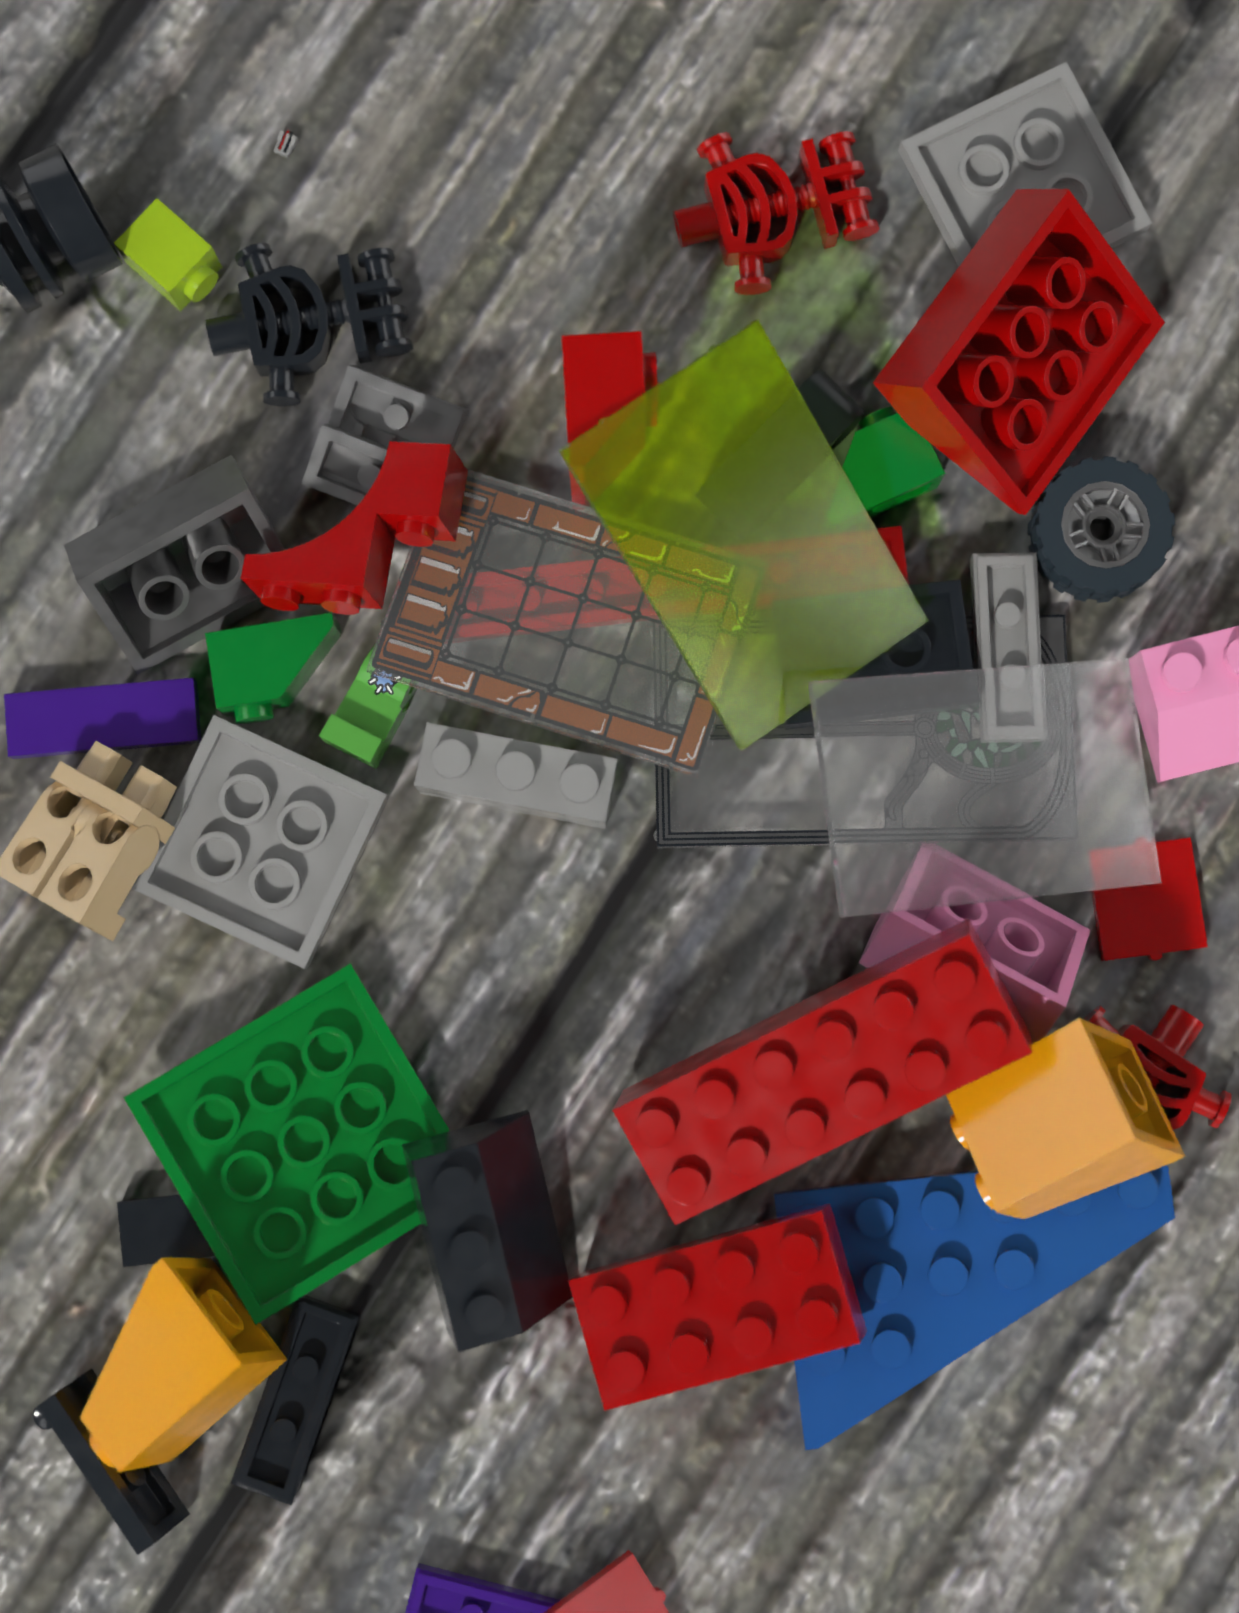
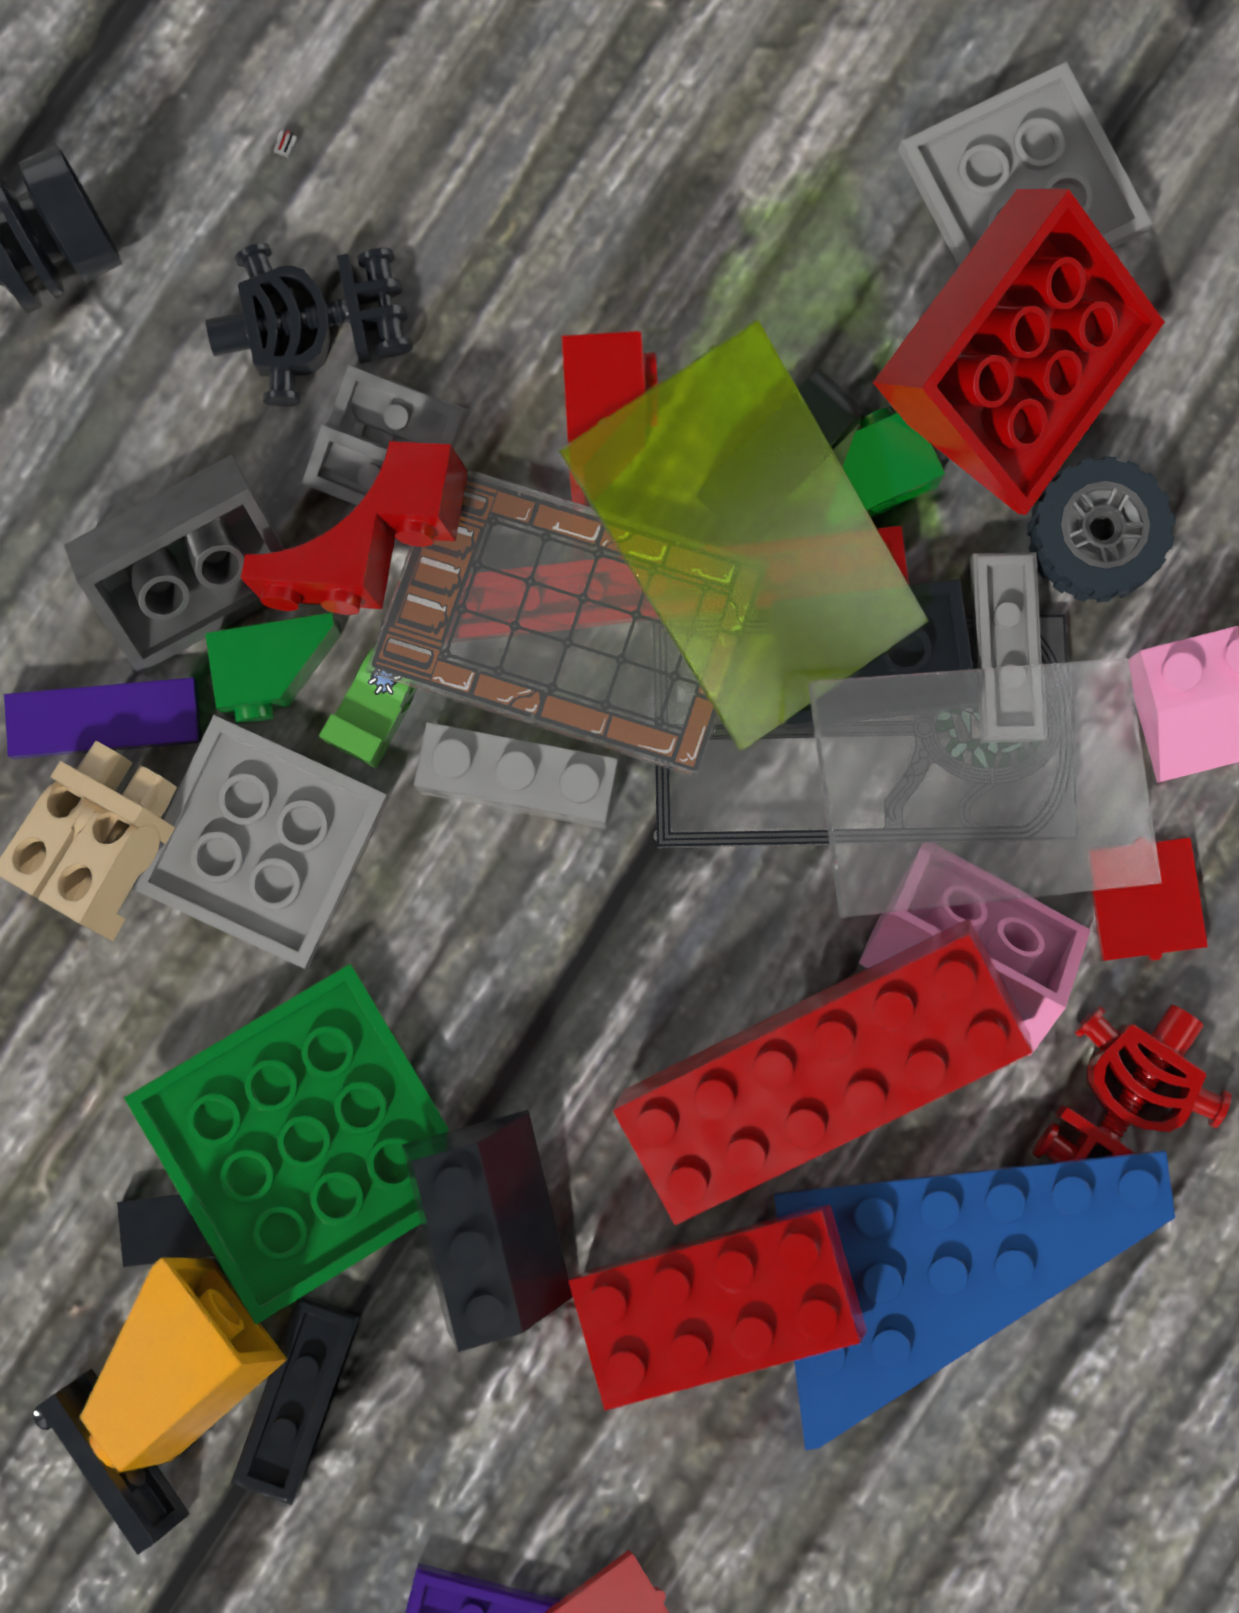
lime brick [114,198,222,312] -> none
red piece [673,131,880,295] -> none
light orange slope [946,1018,1185,1219] -> none

